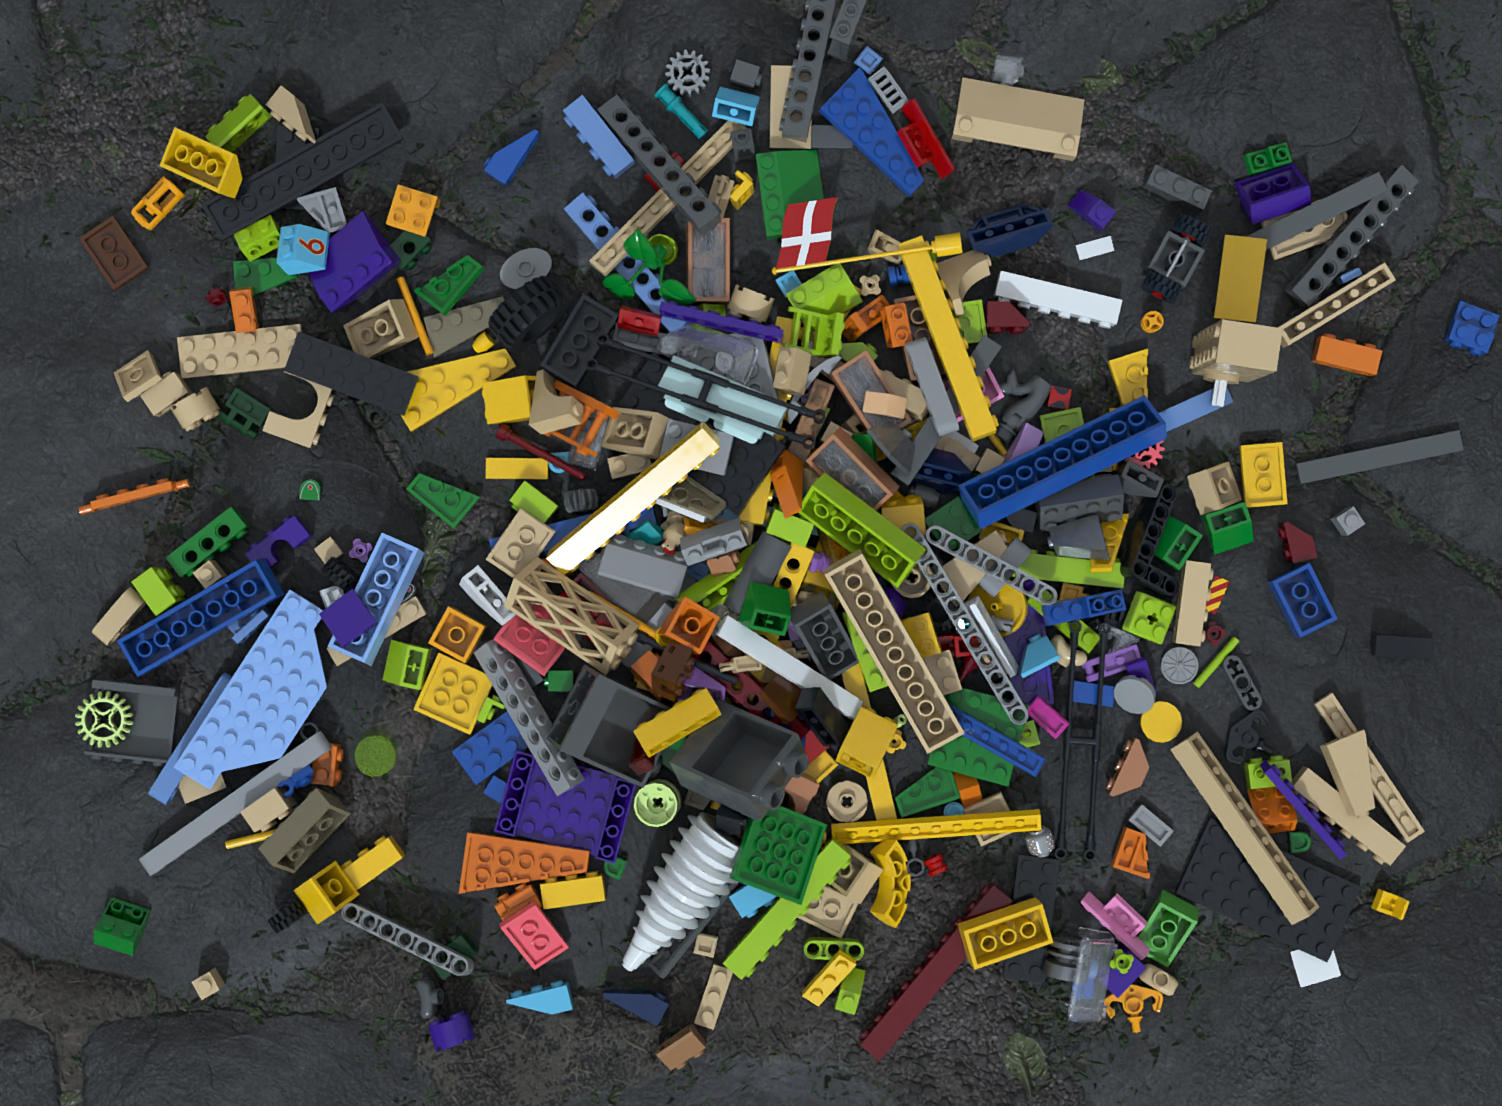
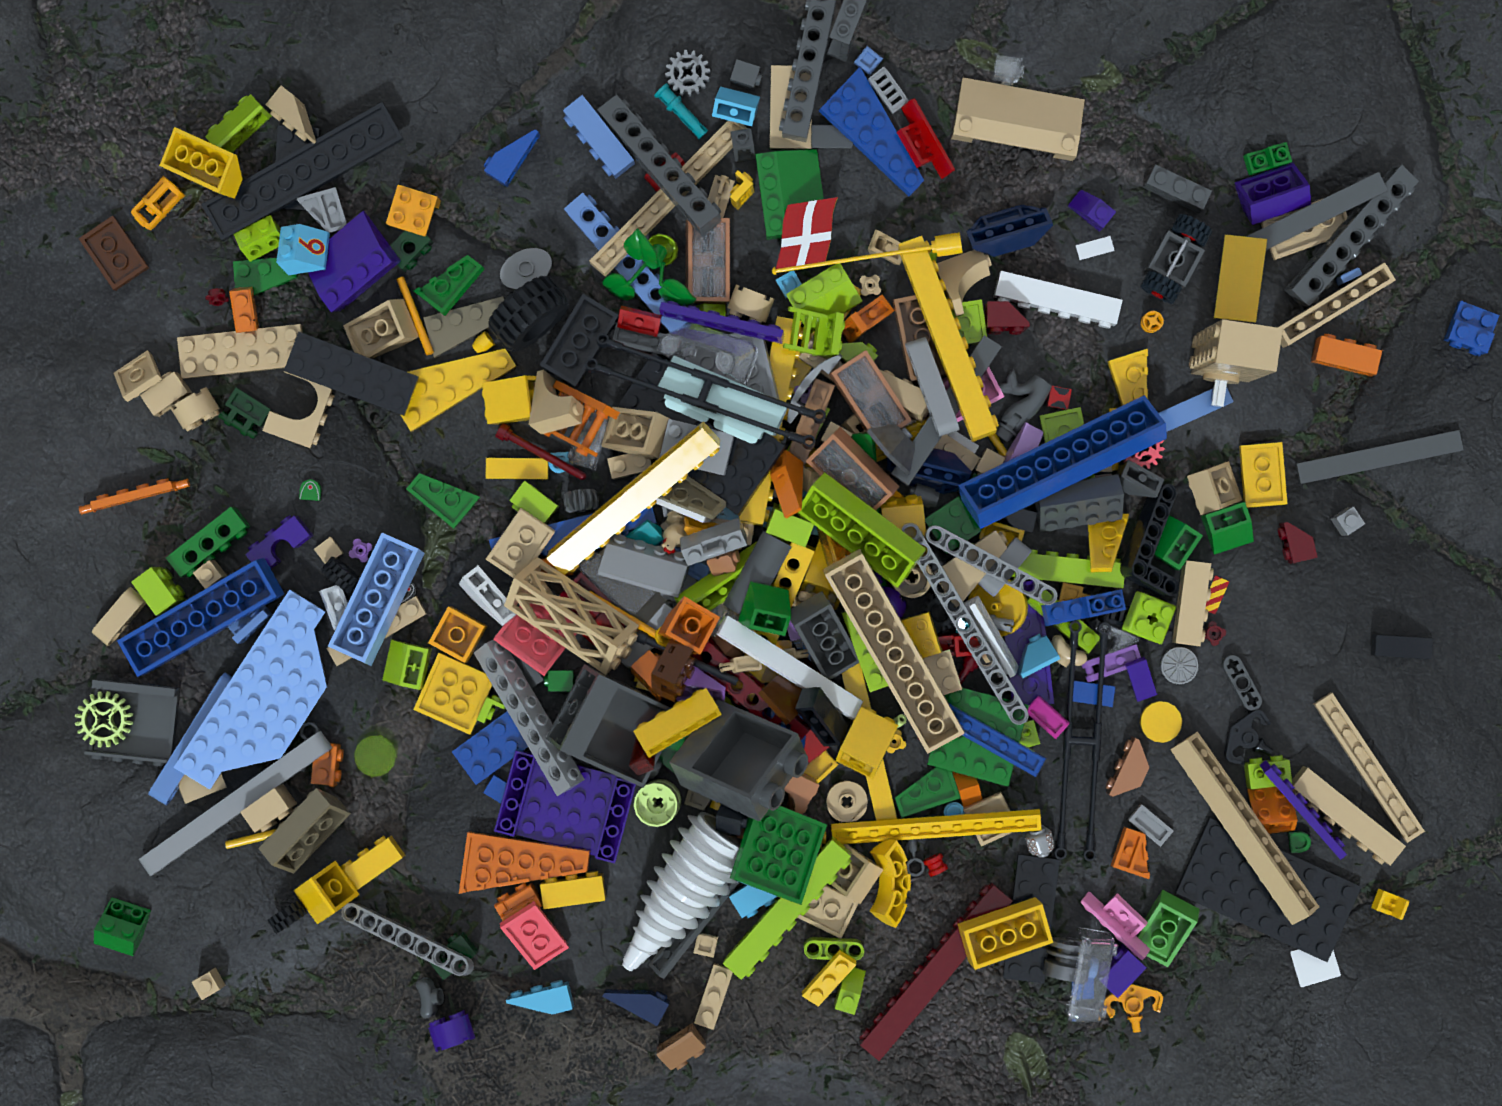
blue plate [278,765,314,798] -> none
dark purple tile [319,589,378,648] -> none
green tile [603,856,627,880] -> none
tan brick [773,347,812,395] -> none
medium lavender plate [809,551,829,572] -> none
light nougat slope [862,391,907,419] -> none
orange bracket [879,303,912,348] -> none
blue wheel [887,264,911,287] -> none
flat silver slope [1047,514,1110,560] -> none
lime plate [1109,949,1134,974] -> none
light grey tile [1114,675,1156,714] -> none
tan piece [1139,963,1178,996] -> none
lime bar [1193,636,1240,688] -> none
blue brick [1267,563,1338,638] -> none
tan slope [1320,730,1375,818] -> none

